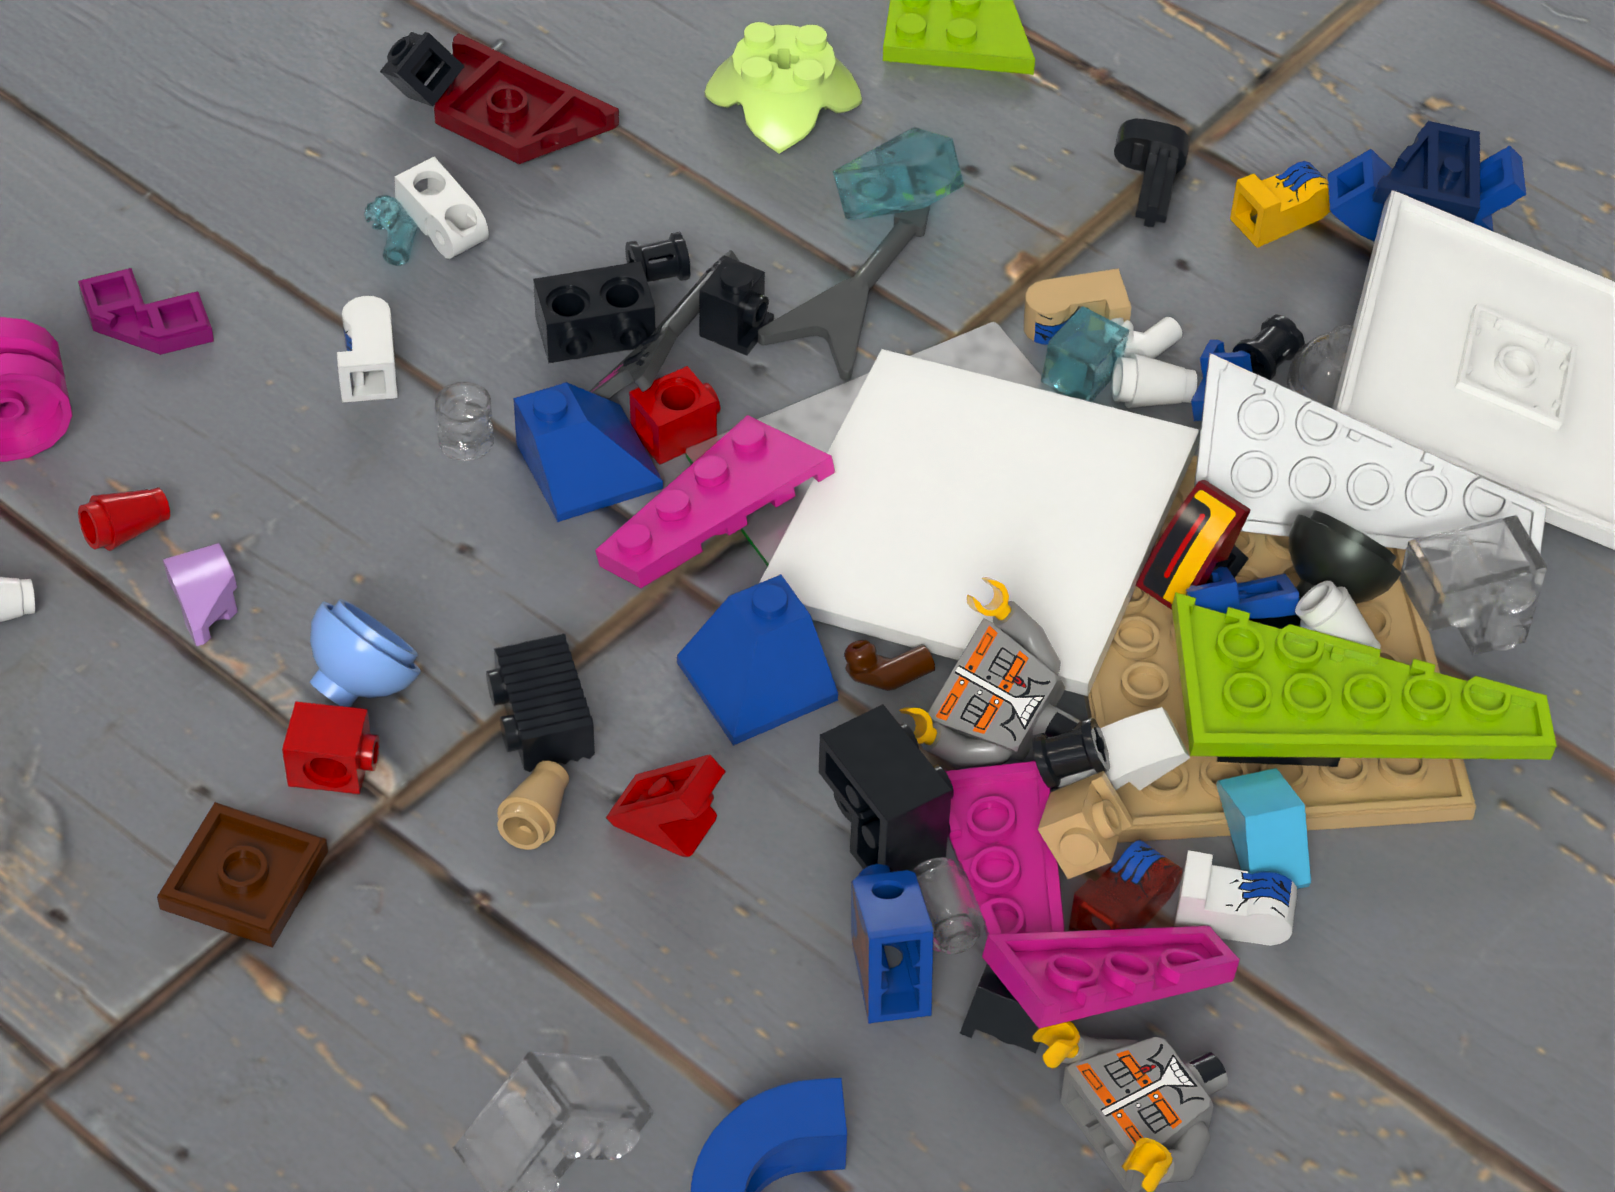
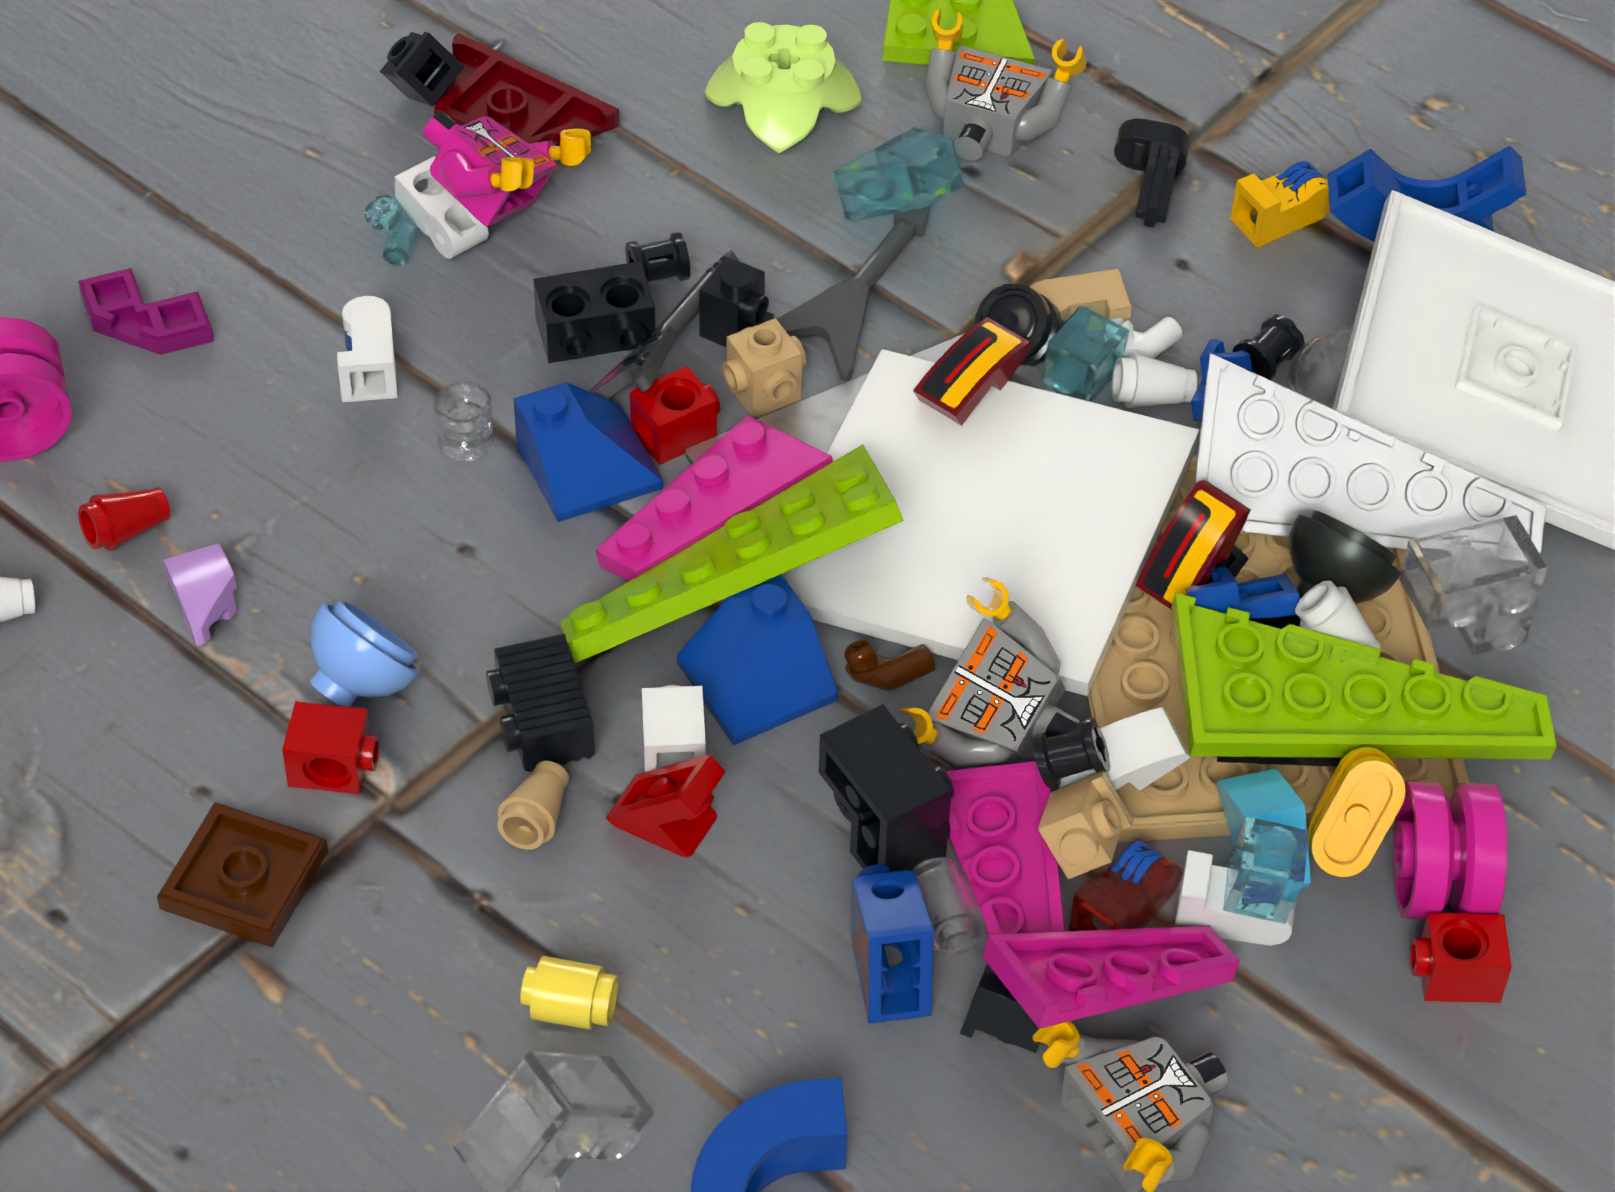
dark blue wing [1373,121,1480,223] -> none
none -> dark pink torso [422,111,591,227]
none -> light yellow brick [520,956,619,1030]
none -> lime wing [560,444,904,663]
none -> white brick [642,685,706,772]
none -> tan brick [722,318,806,418]
none -> slope [913,317,1033,426]
none -> light grey torso [925,9,1087,161]
none -> black wheel [975,283,1062,367]
none -> clear light blue brick [1223,817,1309,924]
none -> yellow brick [1306,747,1406,877]
none -> dark pink wheel [1393,782,1507,919]
none -> red brick [1410,913,1512,1003]

